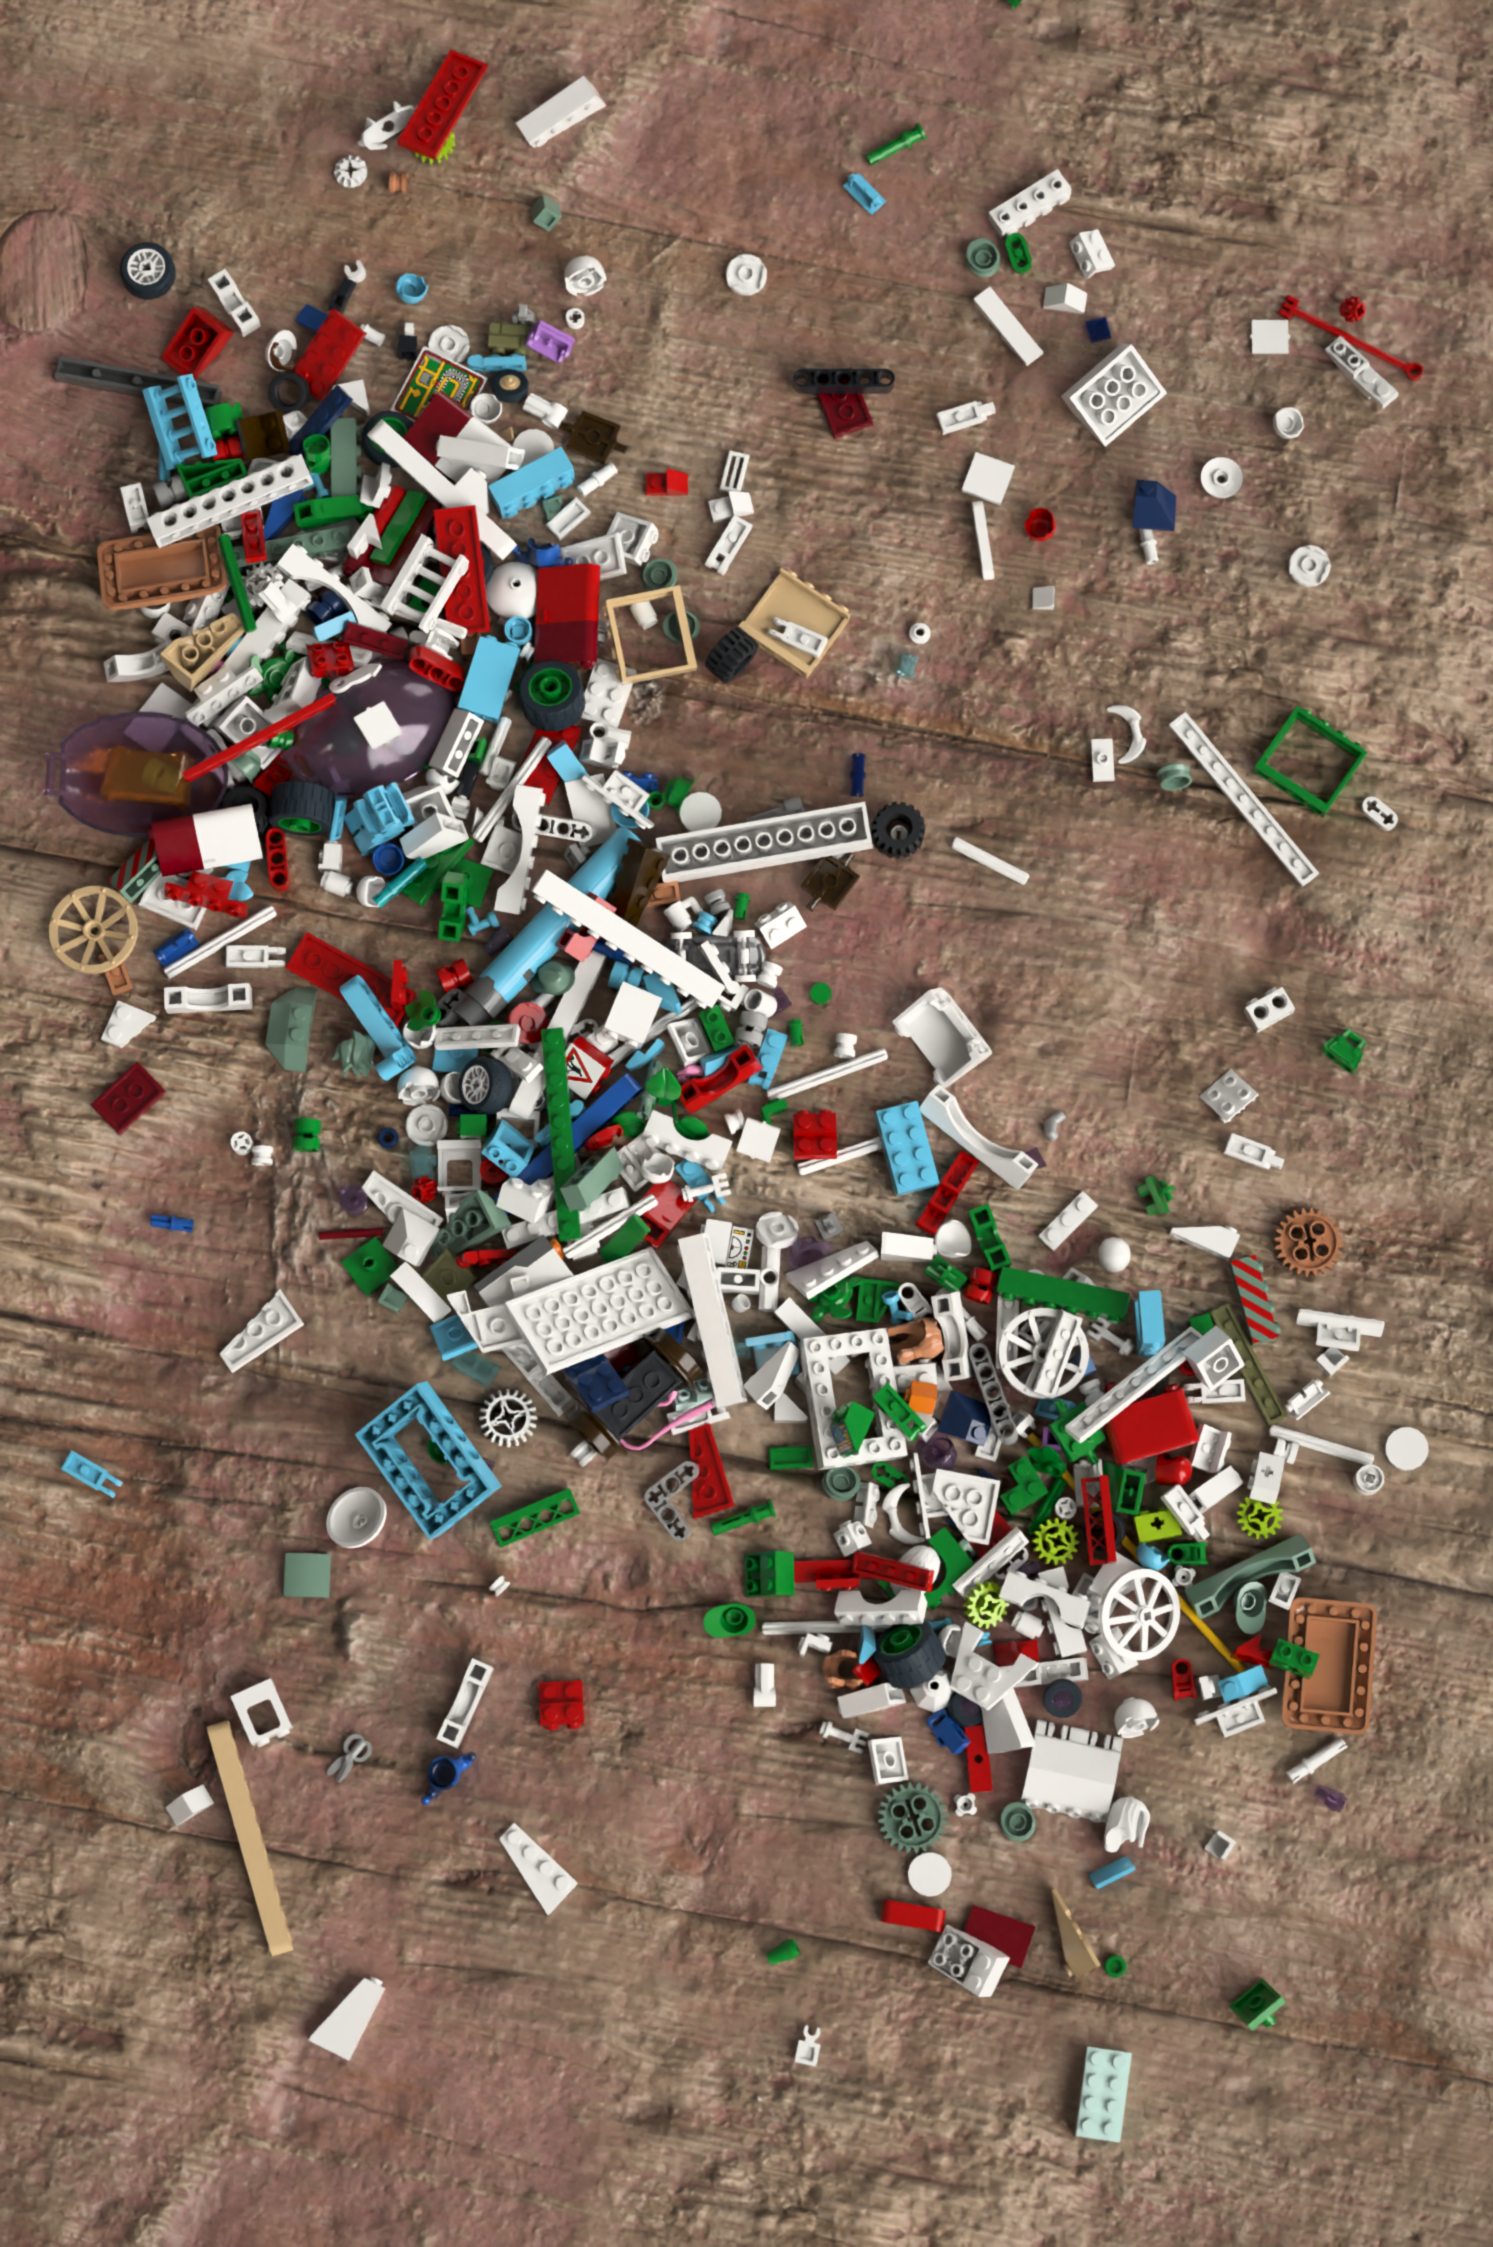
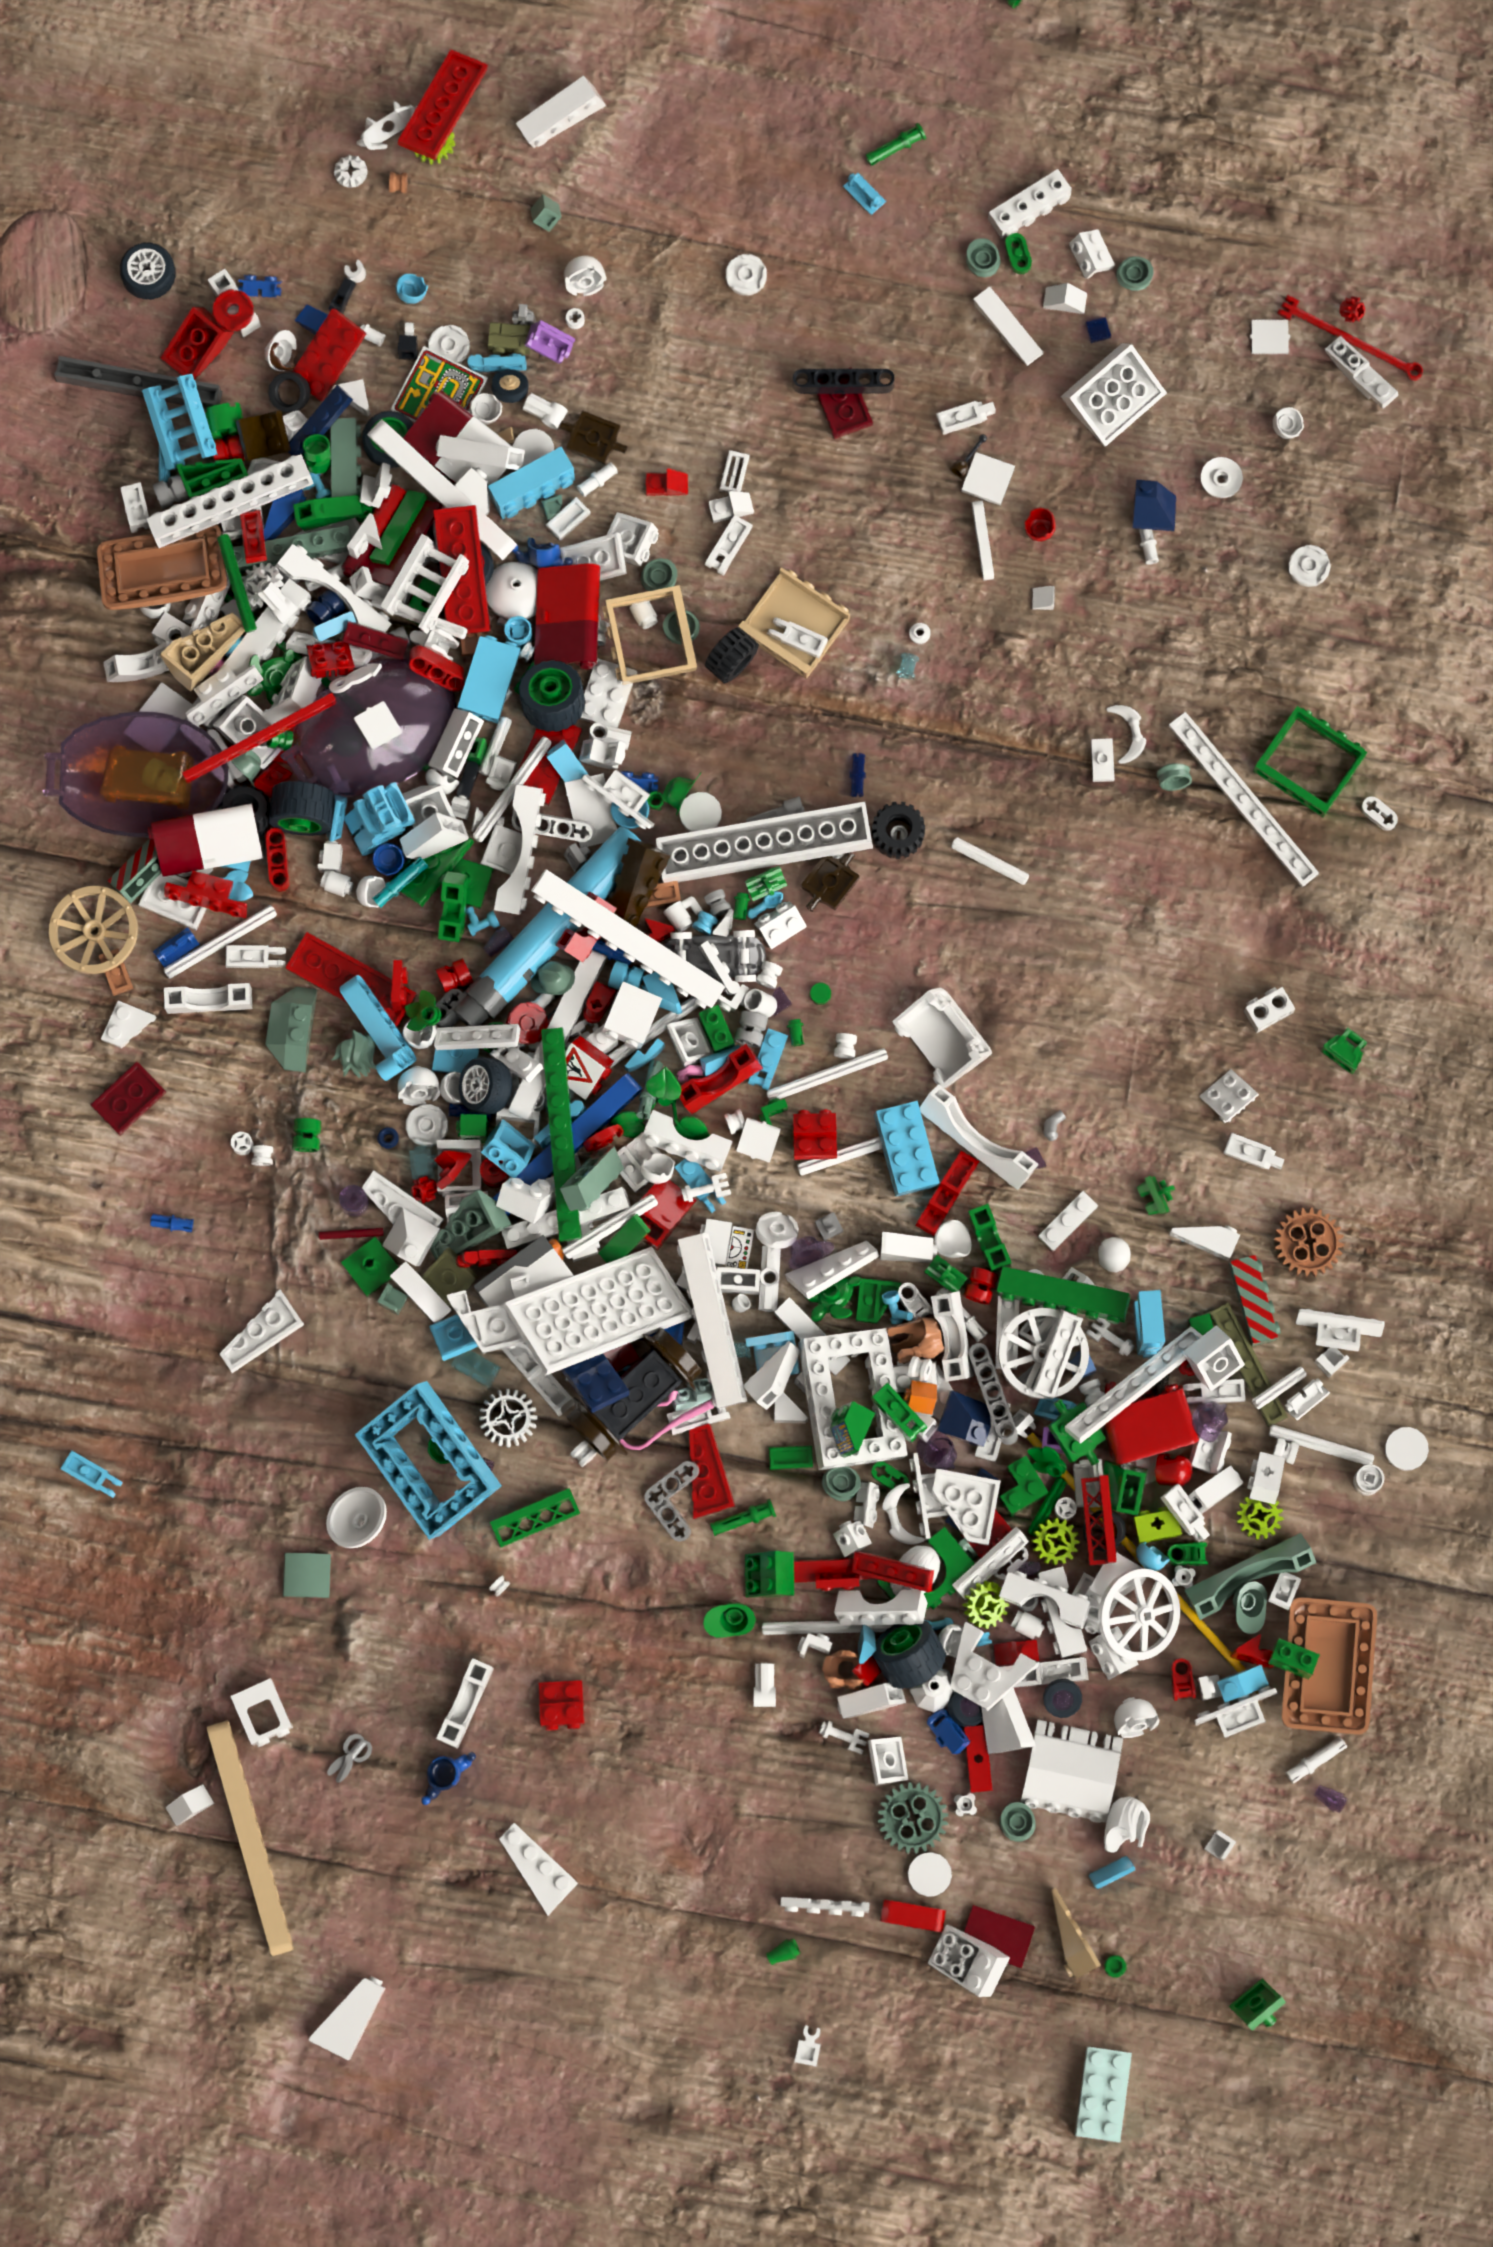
none -> red tile [212,290,254,331]
none -> blue hinge [238,275,282,298]
none -> red slope [434,1151,472,1190]
none -> red piece [583,982,616,1024]
none -> red slope [644,918,675,943]
none -> green hips [744,866,788,901]
none -> medium azure piece [747,891,783,919]
none -> white wing [781,1897,869,1917]
none -> white wheel [908,1356,932,1381]
none -> dark brown hinge [950,434,987,478]
none -> sand green piece [1116,256,1154,291]
none -> clear purple piece [1192,1401,1228,1442]
none -> white axle [1252,1367,1307,1409]

